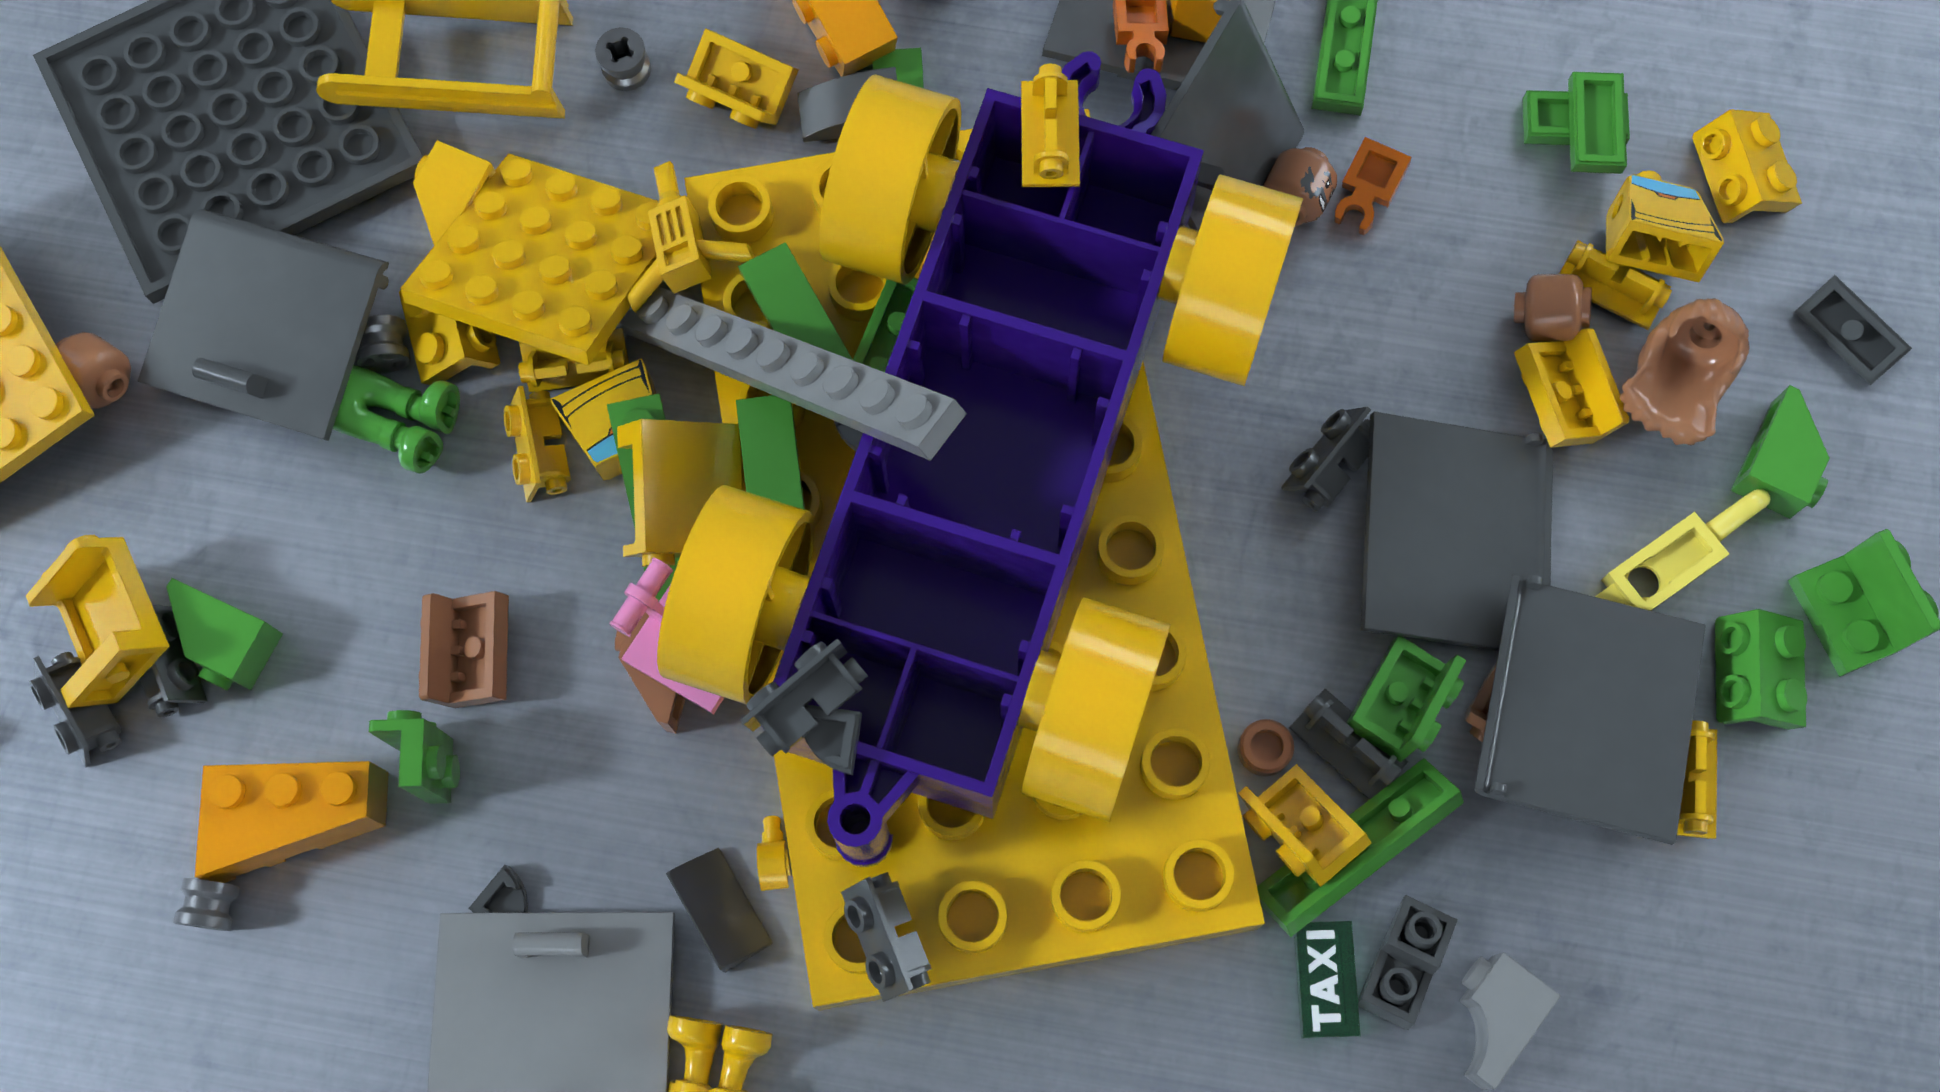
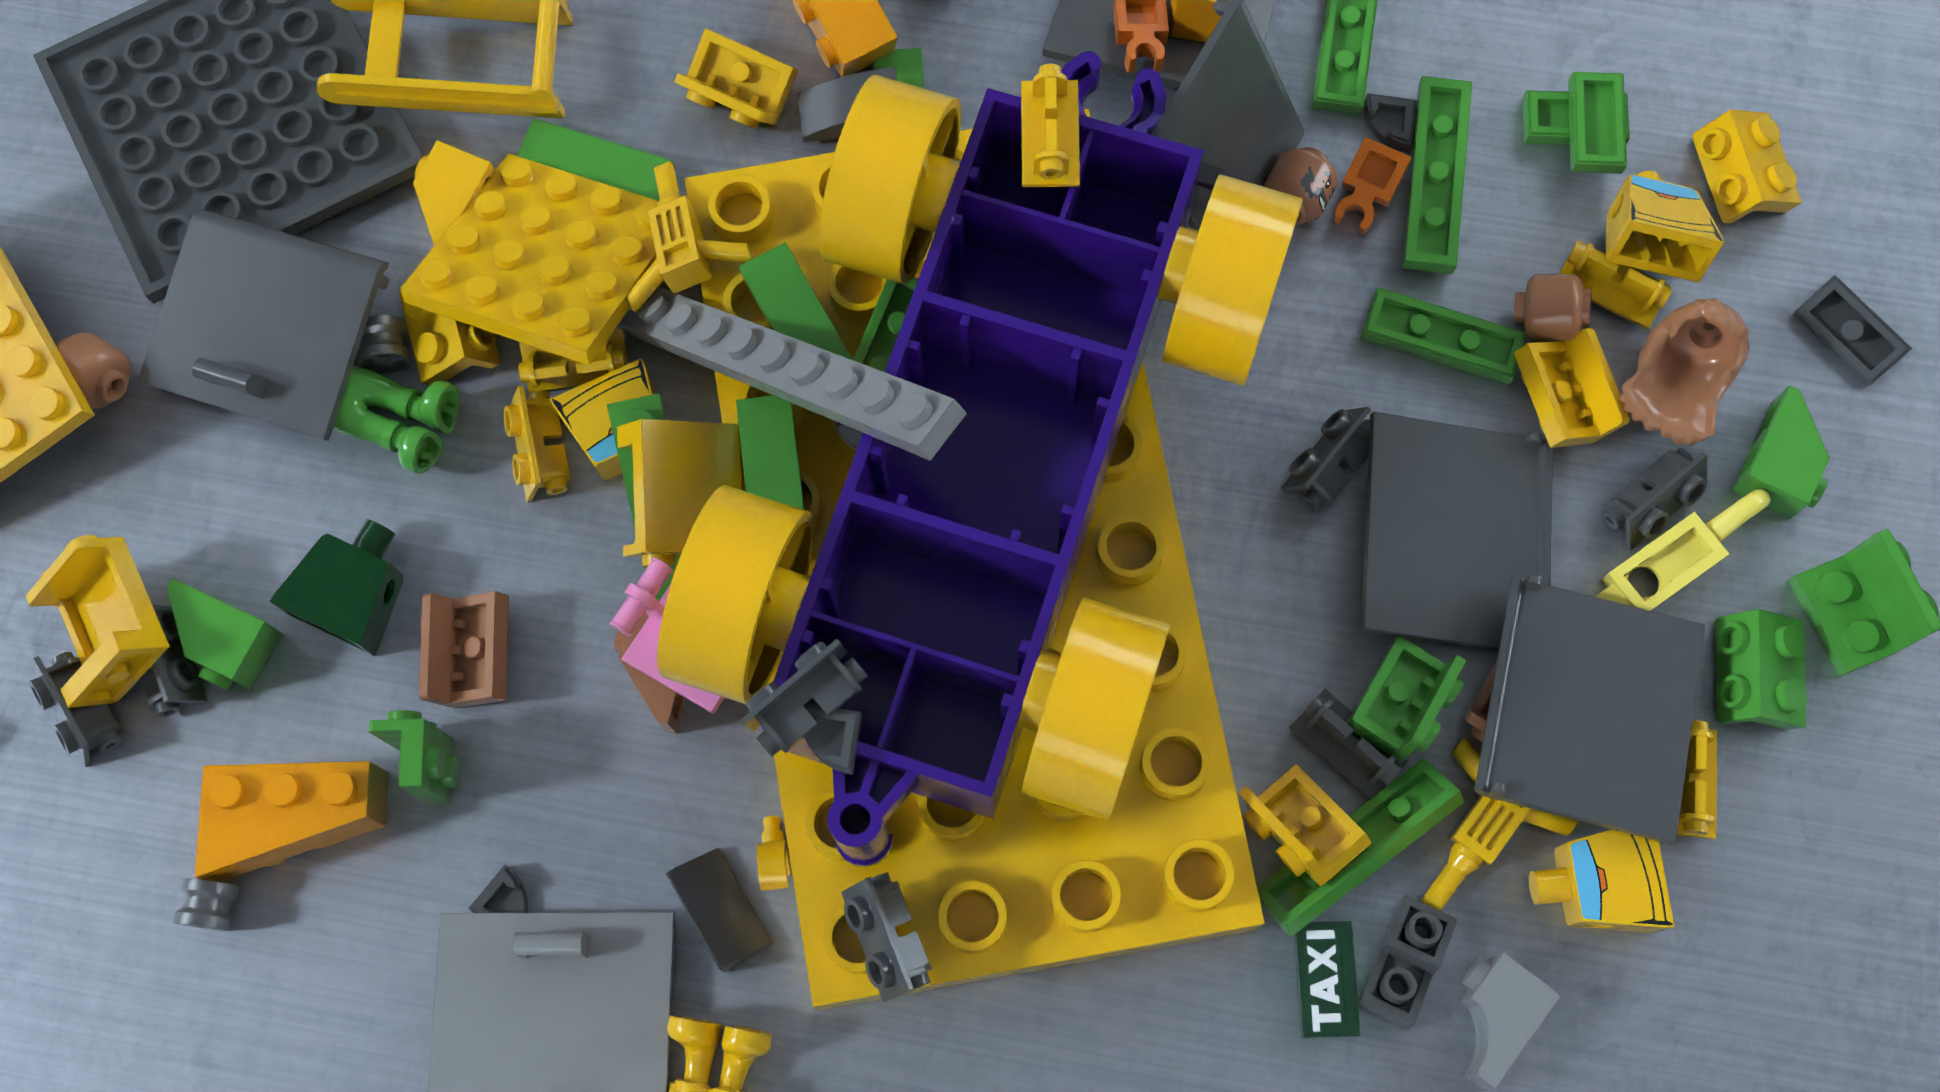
flat silver wheel [595,27,651,91] -> none
nougat tile [1237,719,1294,776] -> none
none -> dark green torso [270,519,403,656]
none -> bright green tile [517,118,675,201]
none -> bright green tile [1360,287,1526,385]
none -> dark grey tile [1364,93,1417,153]
none -> bright green plate [1402,76,1472,274]
none -> yellow piece [1420,736,1579,911]
none -> yellow torso [1529,829,1675,933]
none -> dark grey hinge [1602,448,1707,551]

